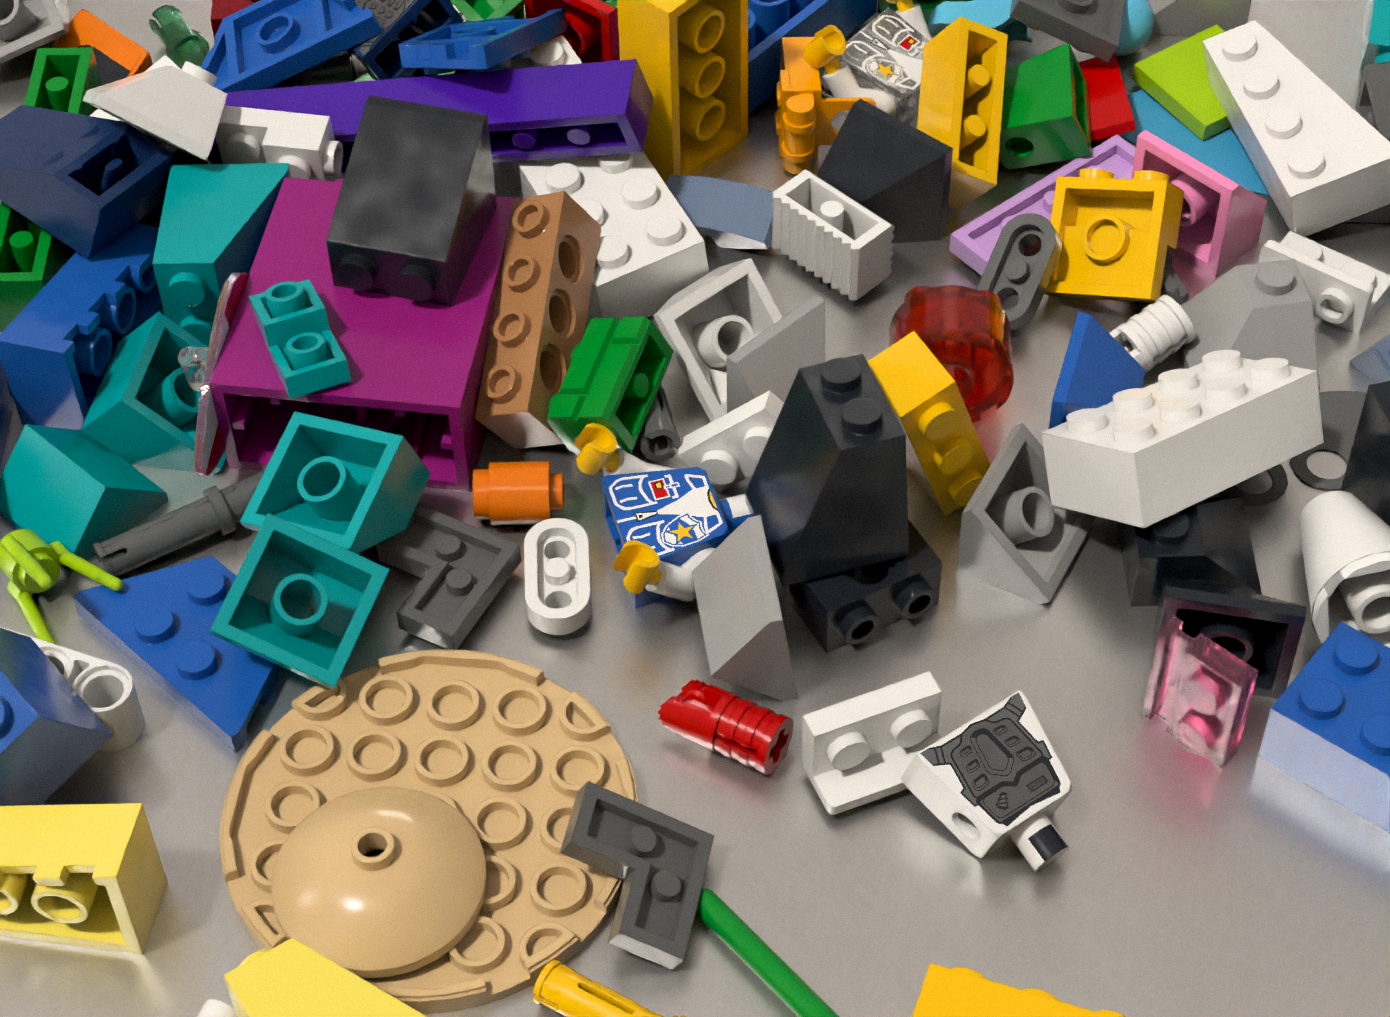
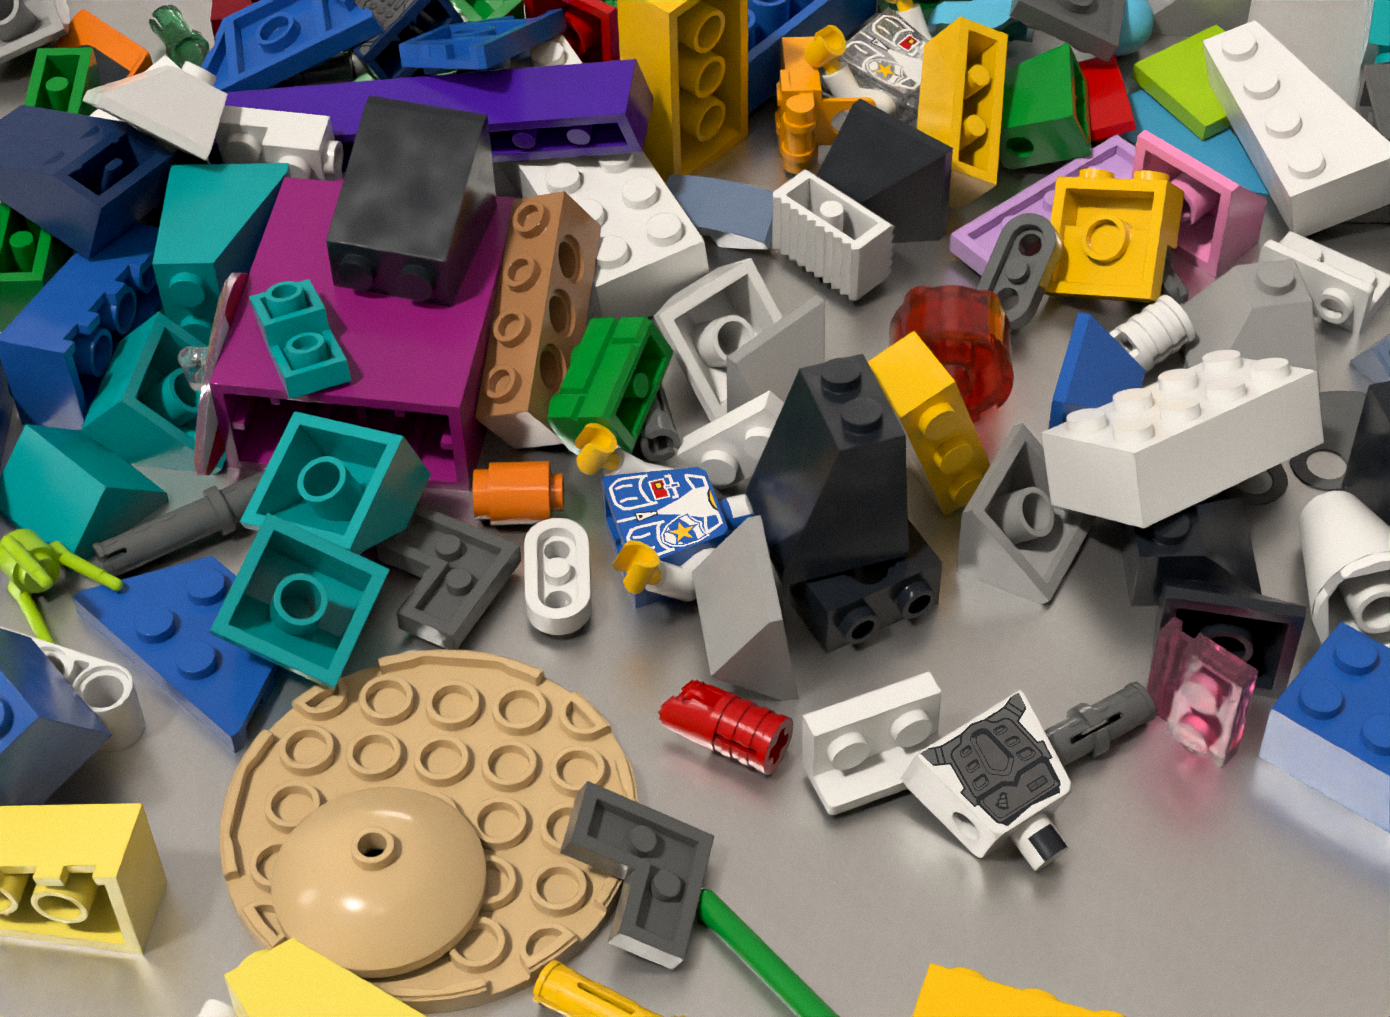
none -> dark grey pin [1044,681,1156,767]

